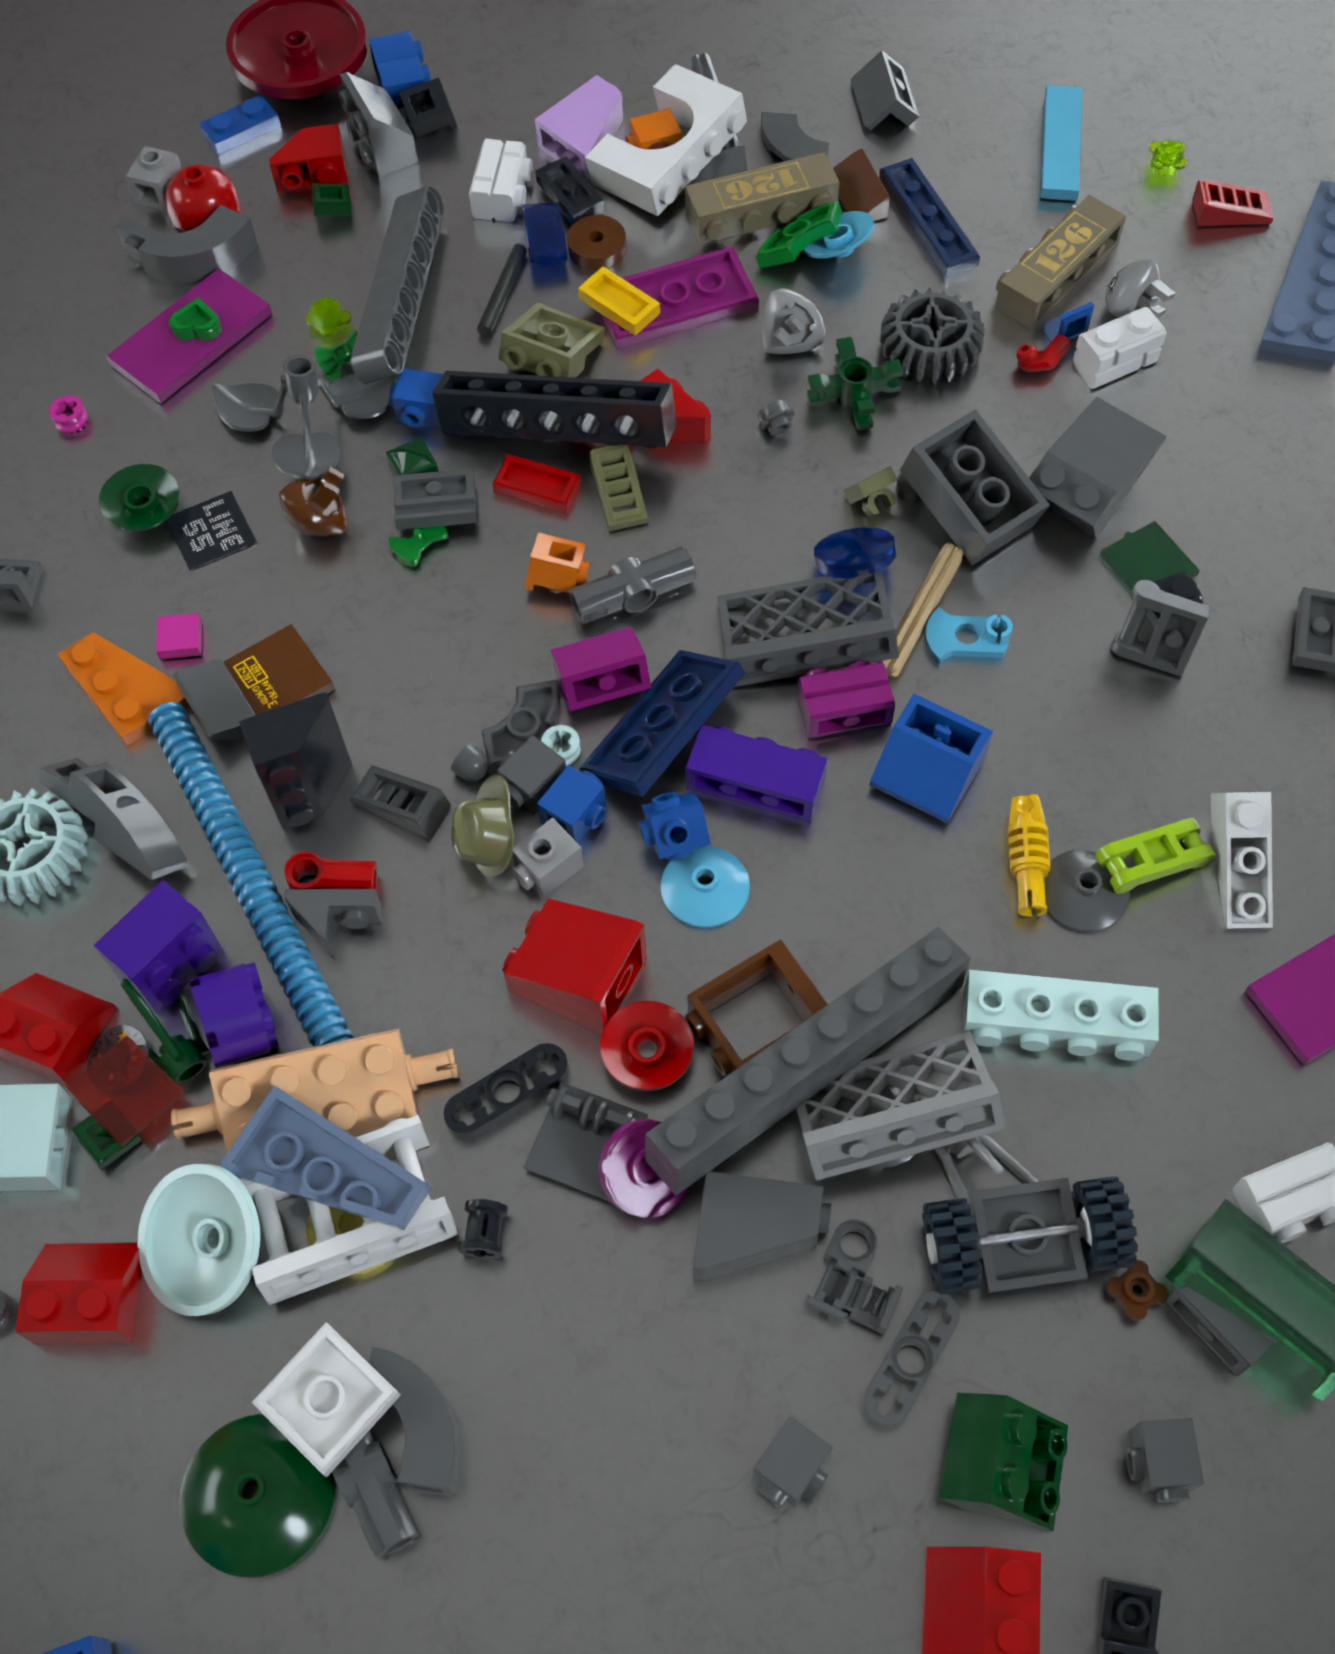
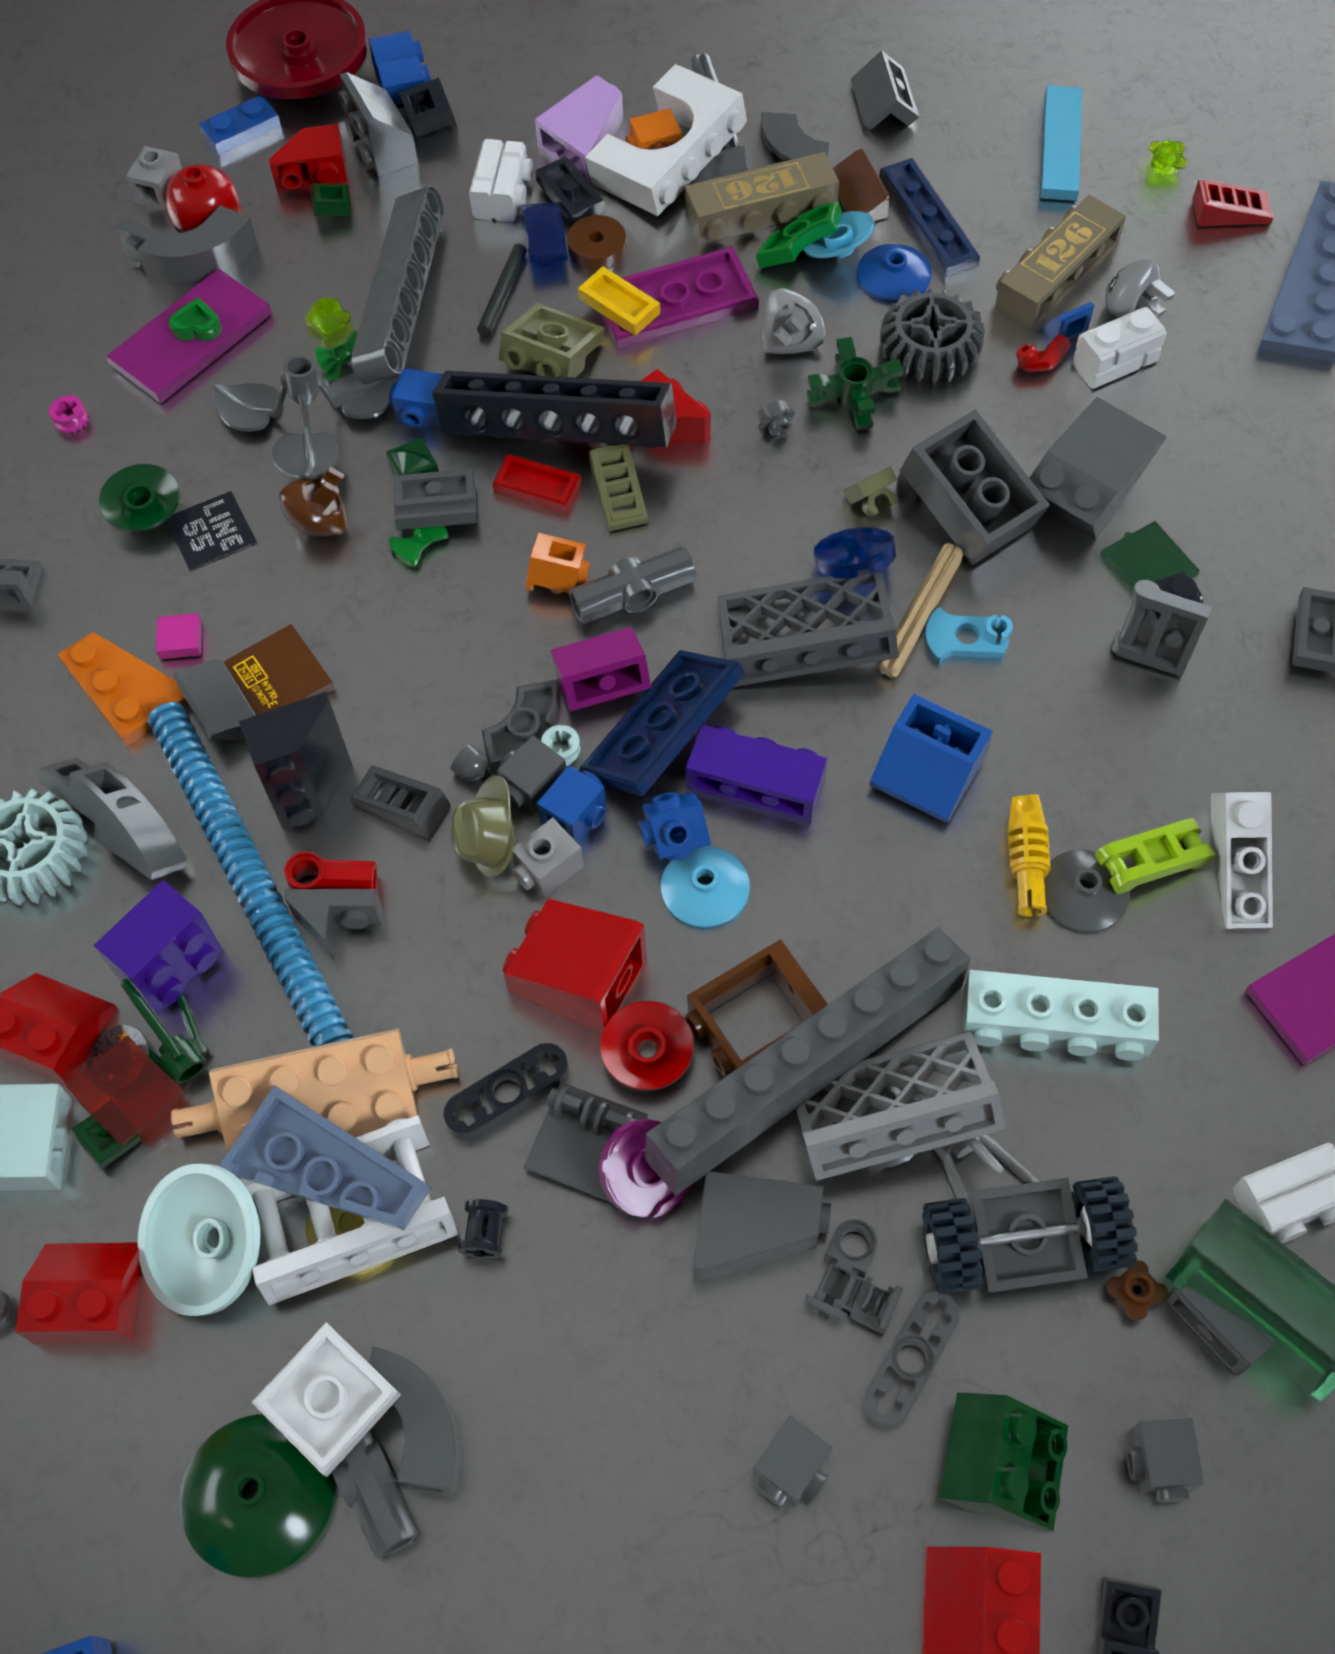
dark purple brick [189,962,279,1068] -> none
magenta brick [798,661,895,738] -> none
none -> blue dish [857,244,932,303]

